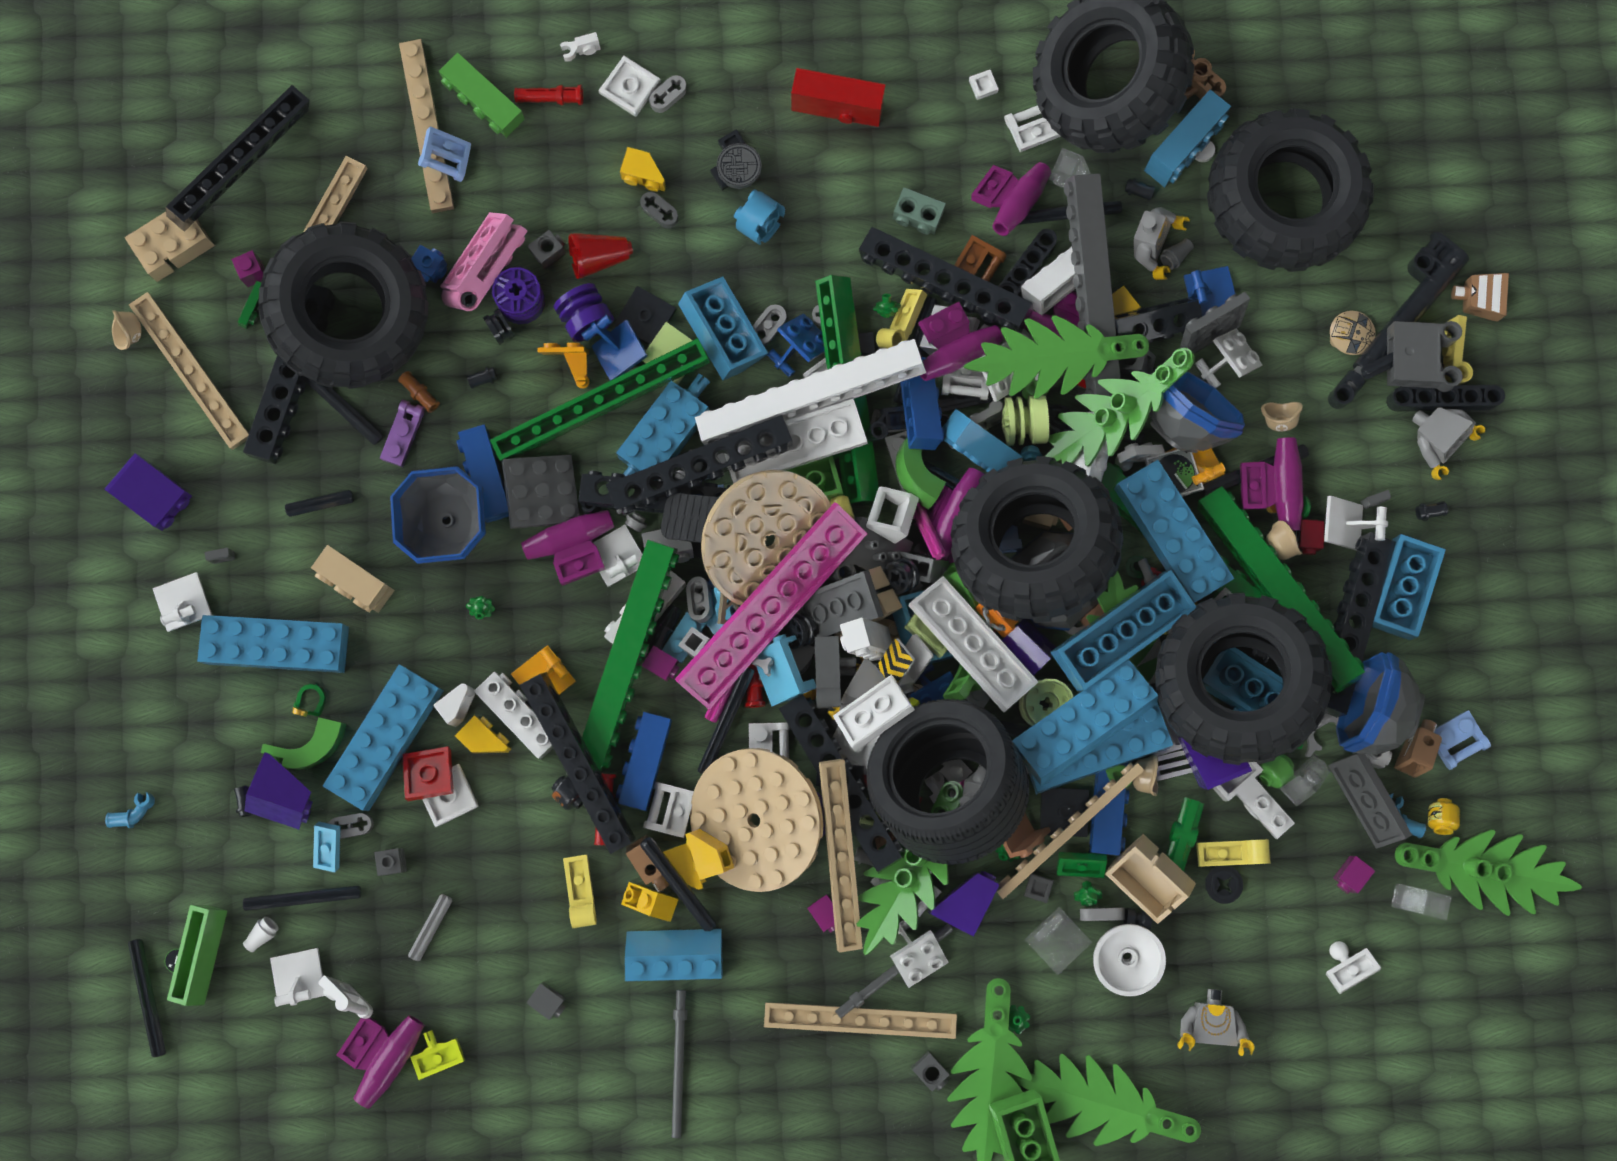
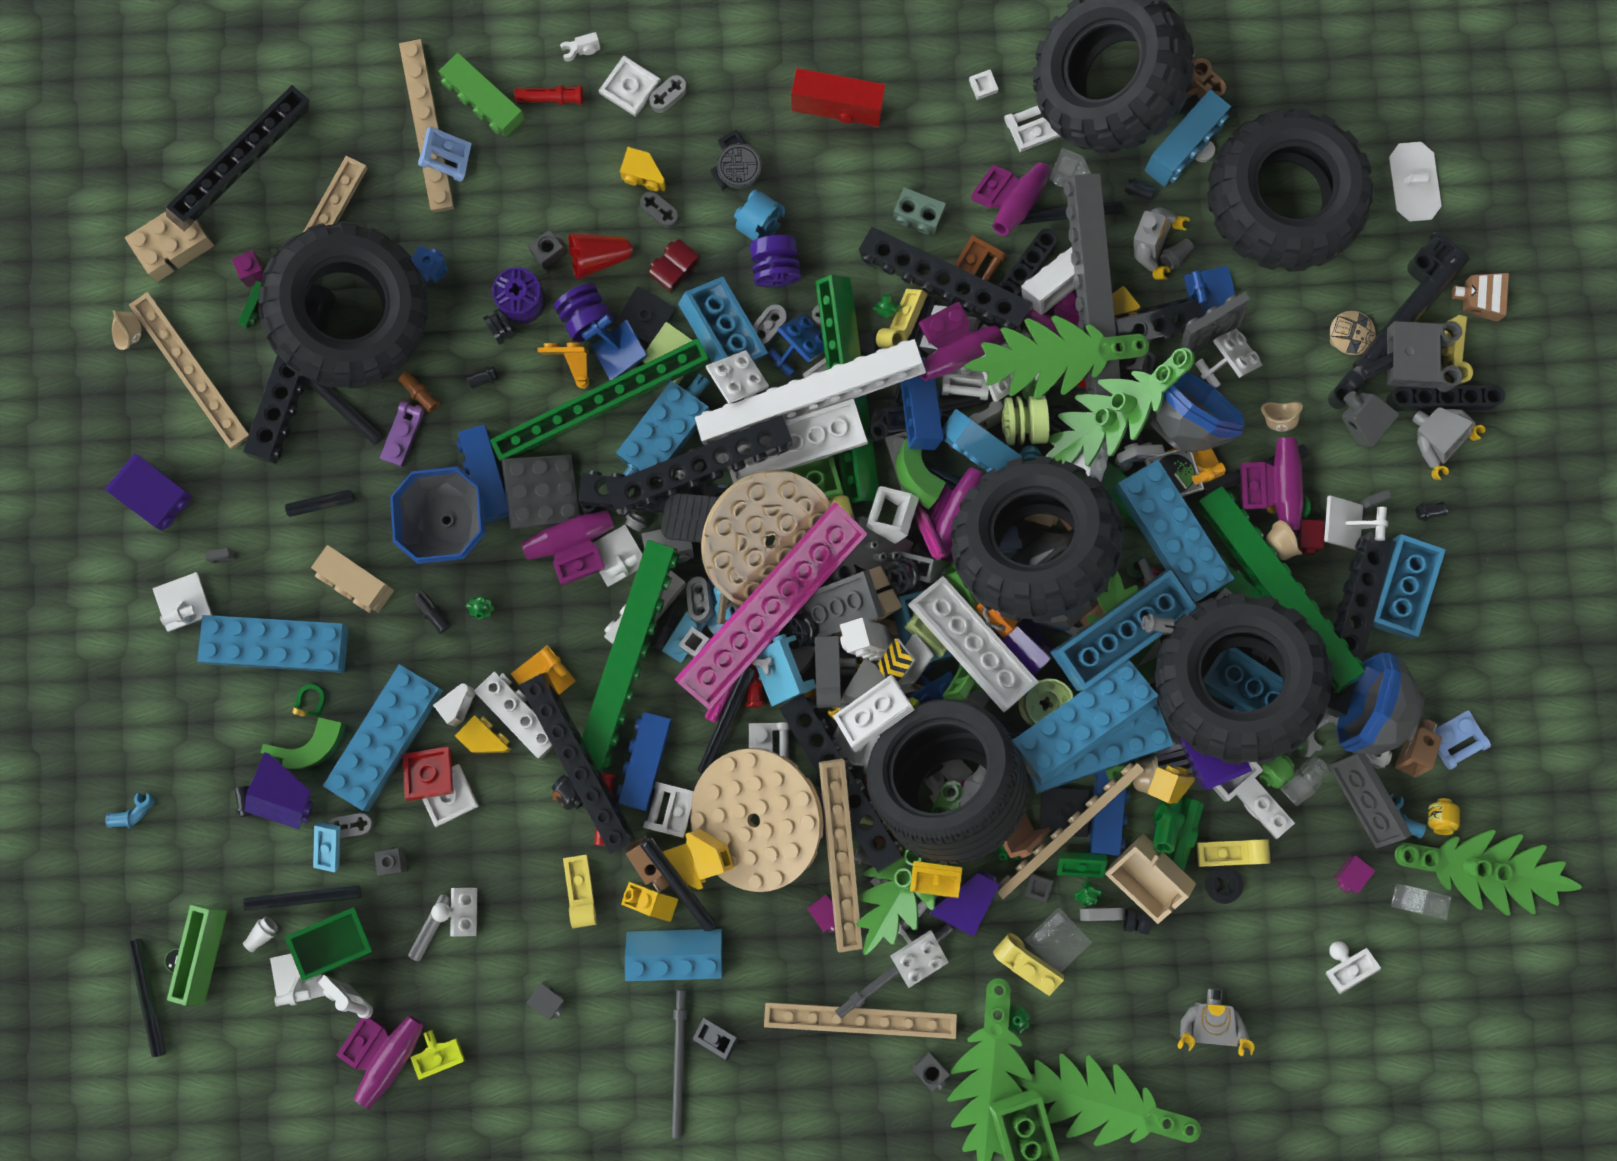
bright pink hinge [440,212,527,311] -> none
magenta brick [641,646,680,682] -> none
white dish [1093,924,1166,996] -> none
none -> green piece [285,907,372,983]
none -> black axle [413,591,451,634]
none -> white plate [431,888,477,936]
none -> dark red brick [649,239,700,293]
none -> slope [693,1018,739,1061]
none -> white plate [706,350,769,404]
none -> dark purple wheel [749,235,801,288]
none -> yellow hinge [910,861,962,898]
none -> light yellow plate [993,933,1064,996]
none -> light grey pin [1141,614,1174,634]
none -> yellow slope [1147,765,1196,803]
none -> green piece [1153,795,1185,854]
none -> dark grey torso [1342,391,1399,447]
none -> white shield [1389,142,1442,222]

